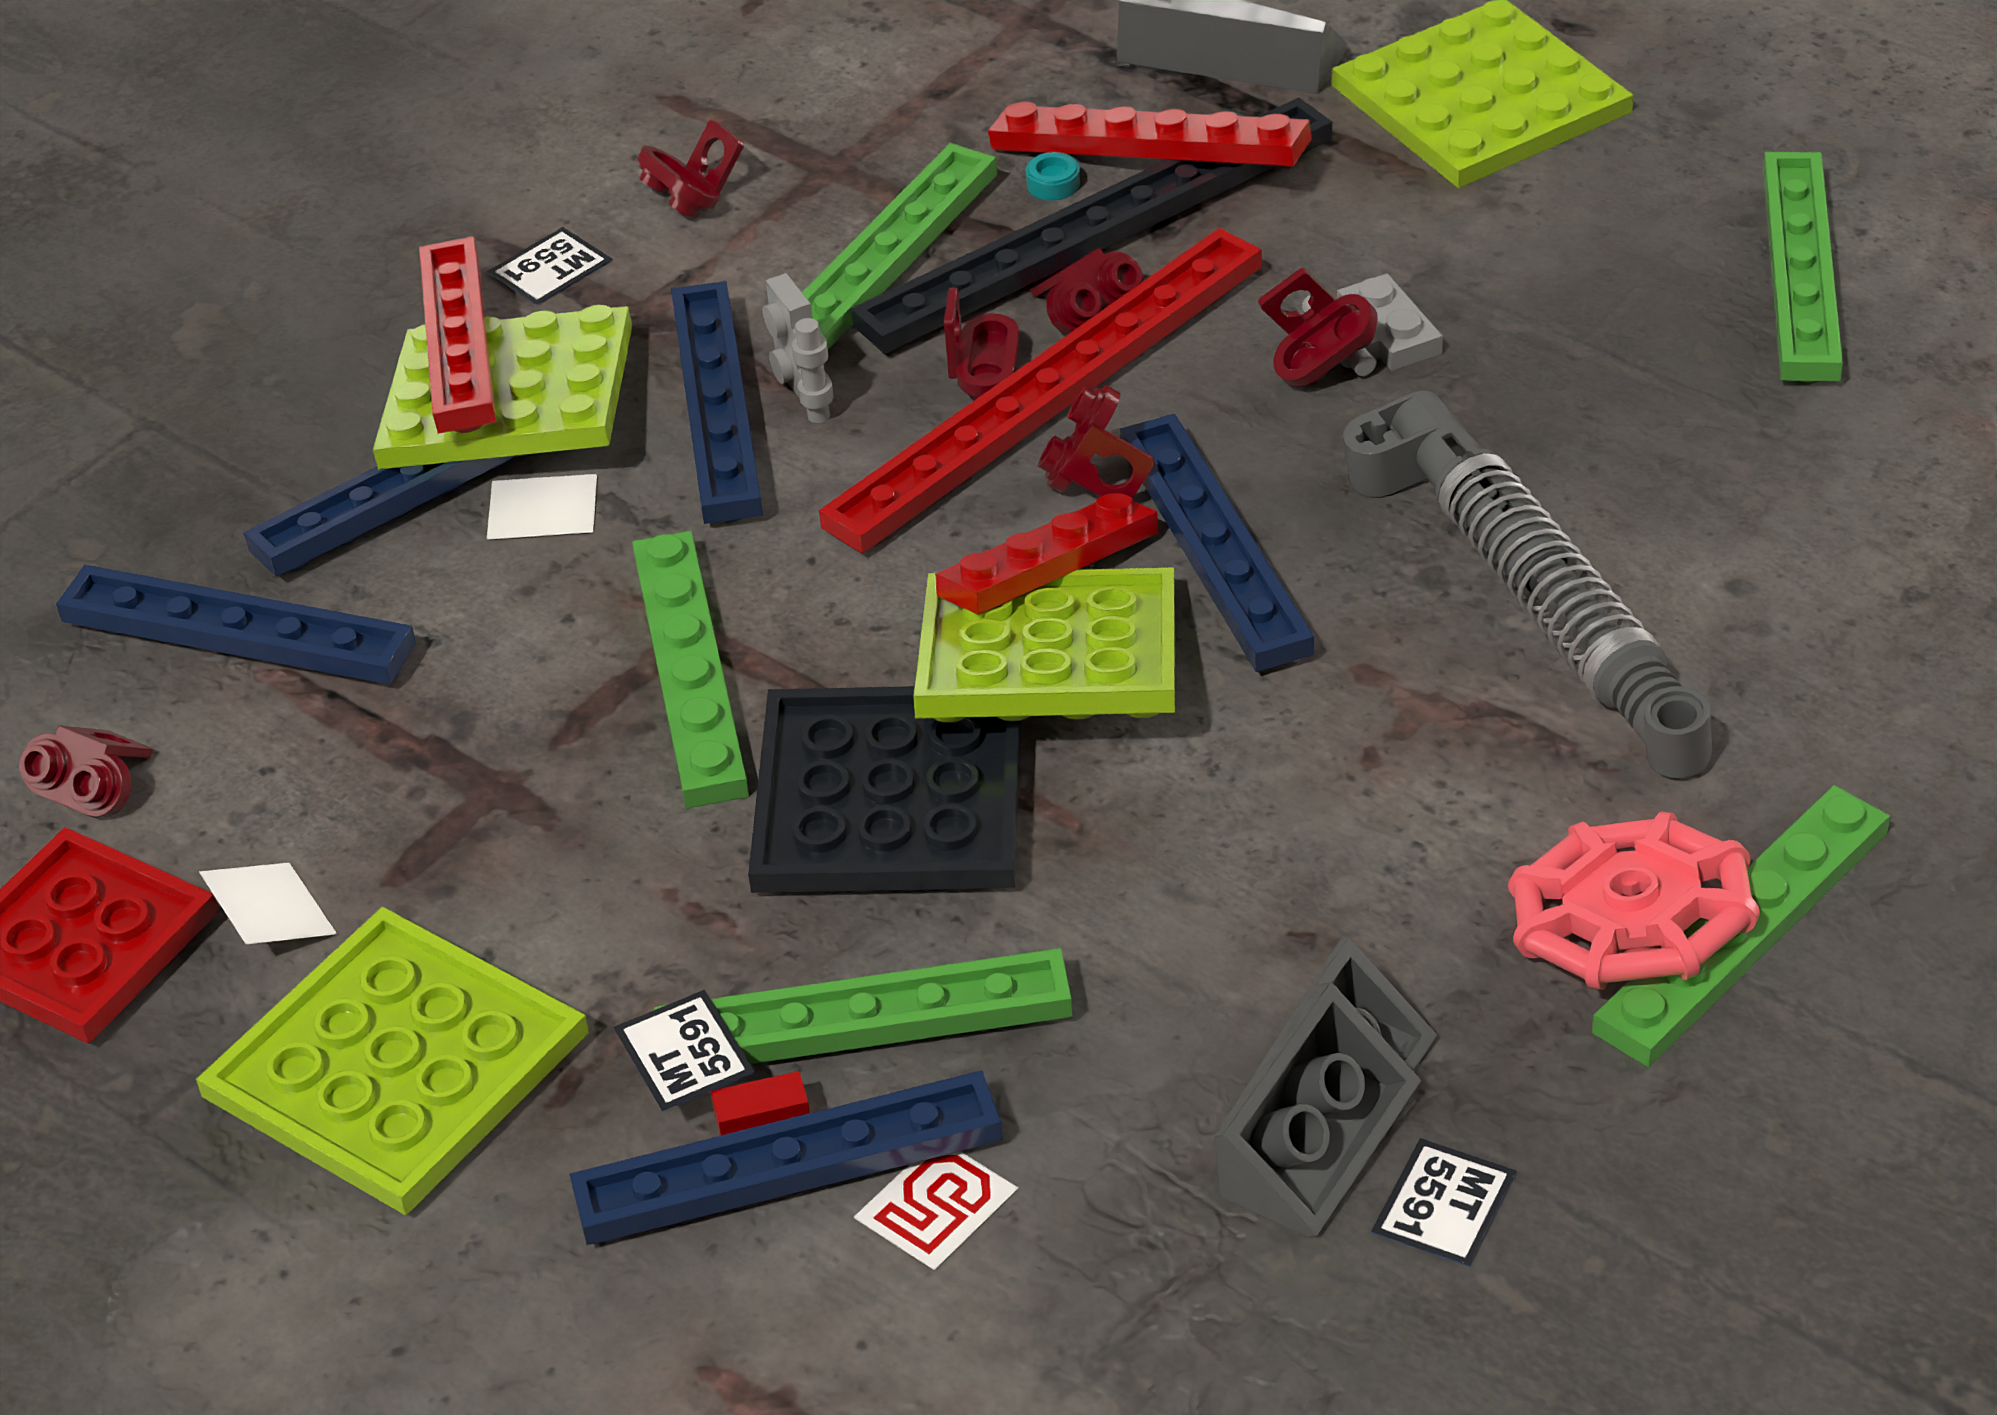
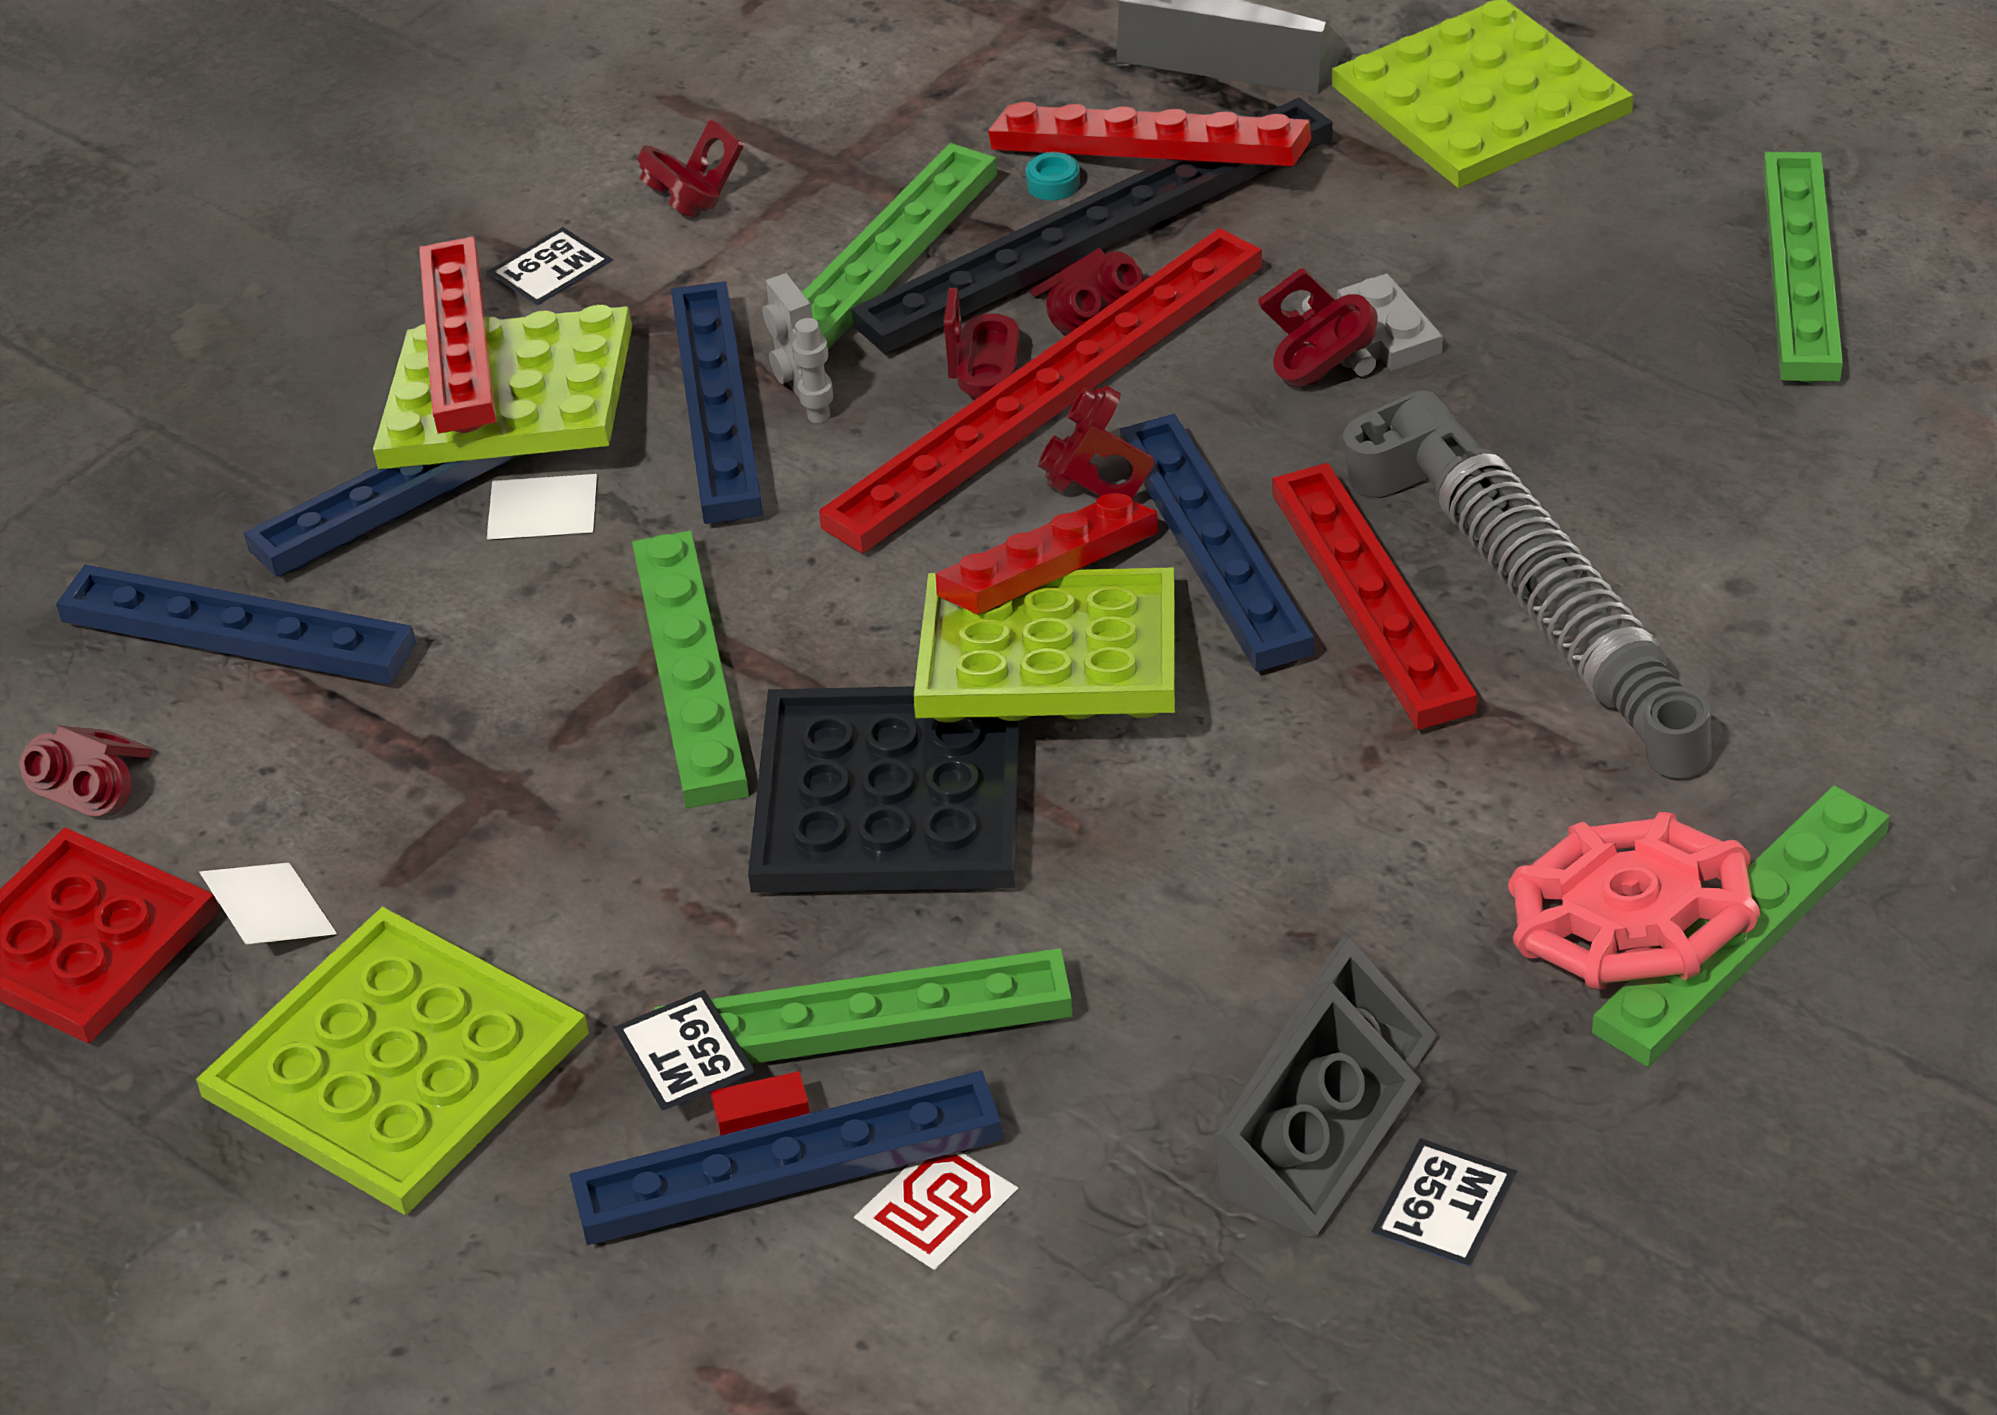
none -> red plate [1272,463,1477,730]

